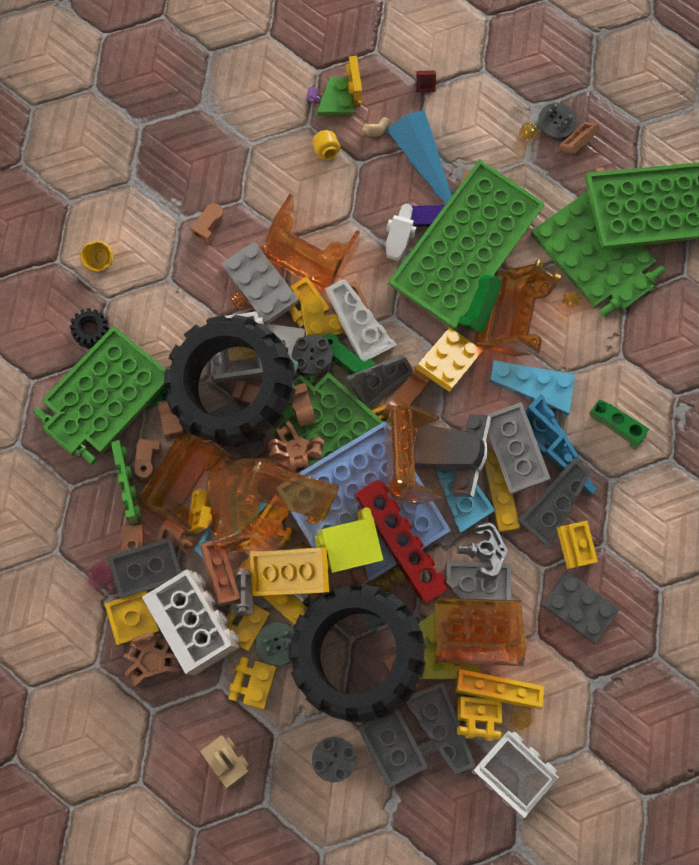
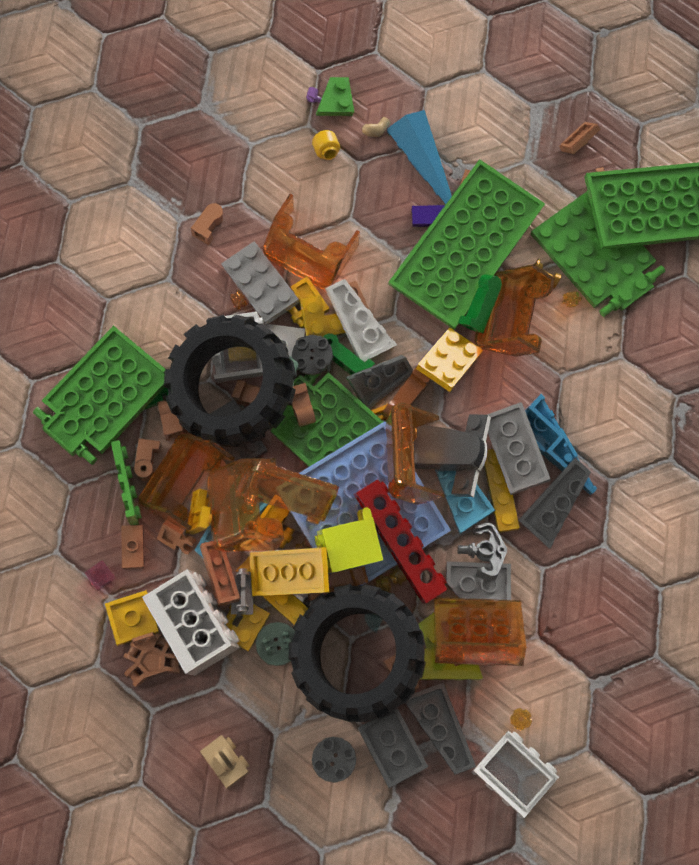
black tyre [70,308,109,349] -> none
yellow hair [80,241,113,272] -> none
dark grey plate [107,537,181,598] -> none
yellow plate [228,657,277,710] -> none
nougat piece [267,421,325,479] -> none
yellow plate [345,56,362,105] -> none
white hinge [386,203,416,261] -> none
dark red tile [415,70,436,92] -> none
yellow plate [455,669,544,710] -> none
yellow plate [457,696,502,741] -> none
medium azure wing [490,360,575,416] -> none
clear yellow plate [519,122,538,140] -> none
dark grey plate [537,103,577,141] -> none
dark grey plate [542,571,620,645] -> none
yellow plate [557,521,598,569] -> none
green leg [589,400,649,450] -> none

